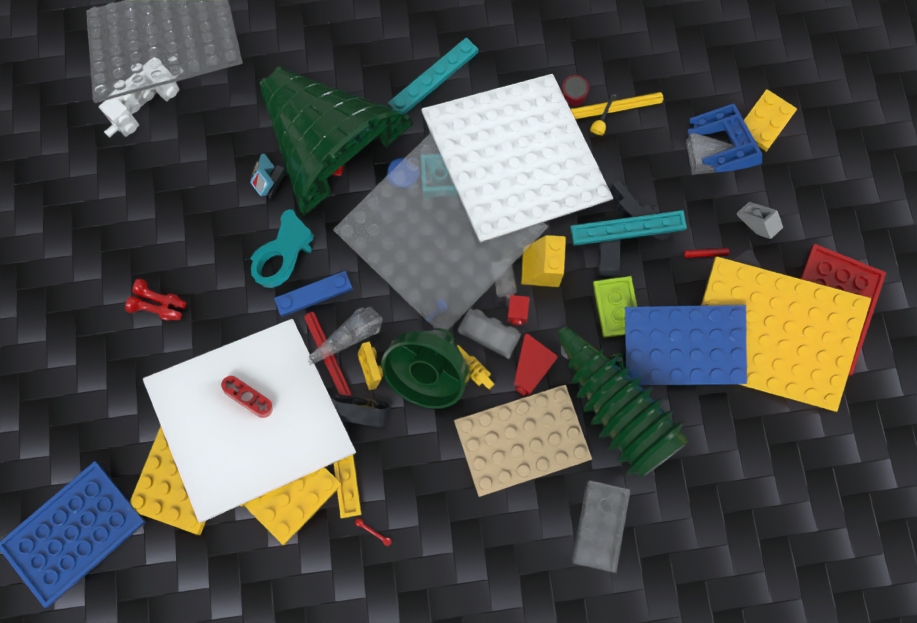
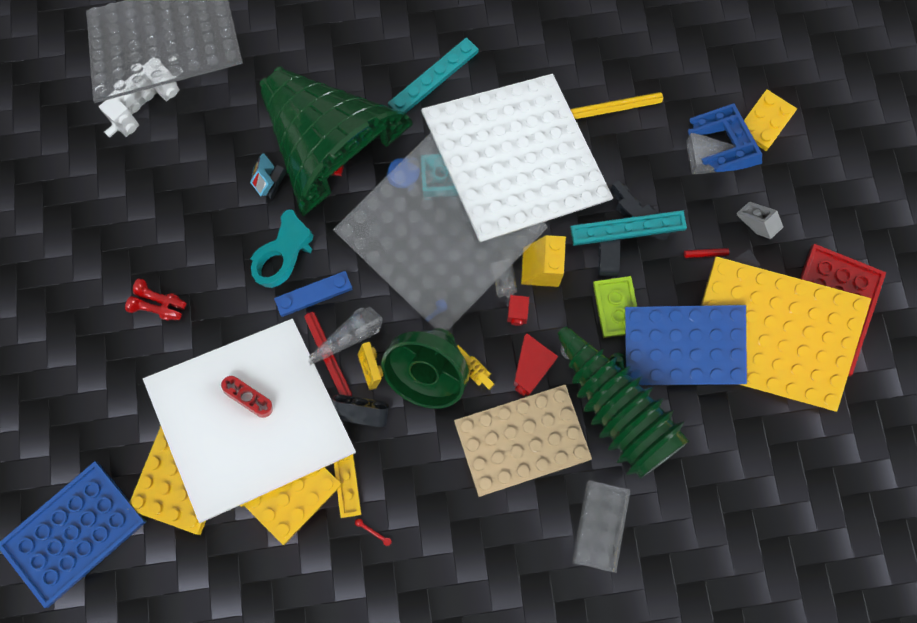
clear brick [459,308,521,359] -> none
piece [561,75,589,107] -> none
hinge [590,93,616,136] -> none

